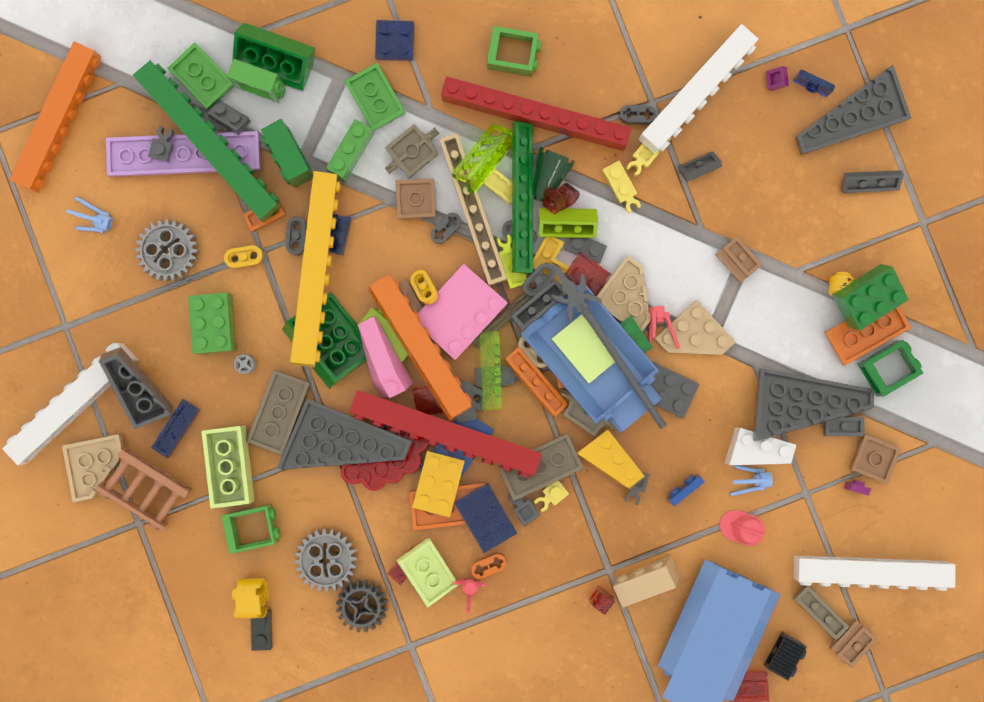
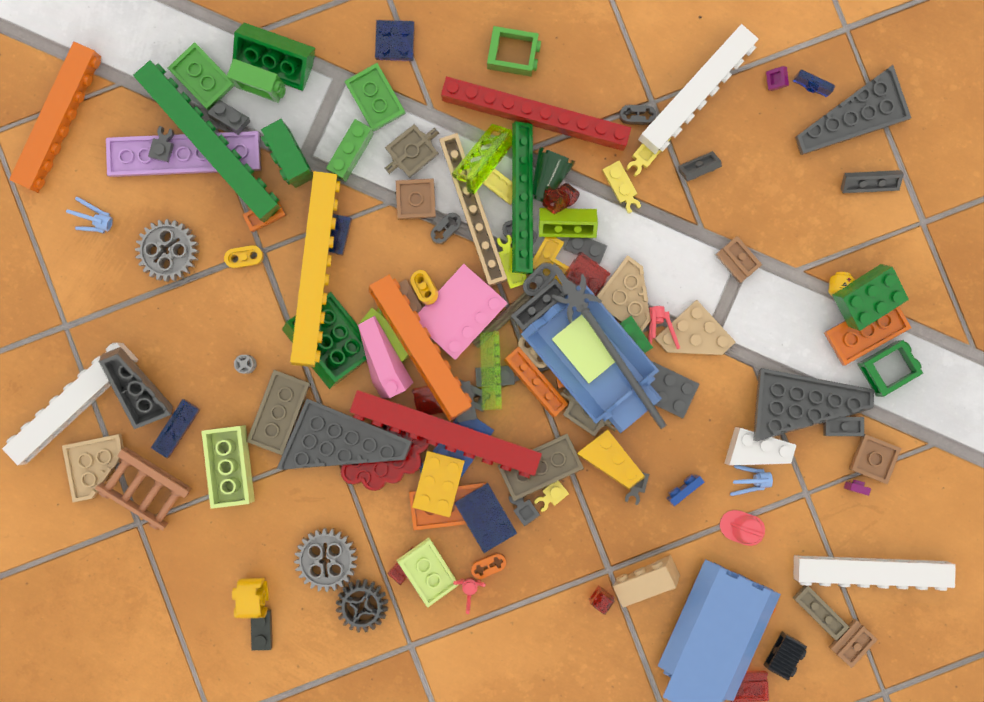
bright green brick [188,292,237,354] -> none
bright green window [221,504,280,554] -> none
dark grey plate [286,217,307,256] -> none

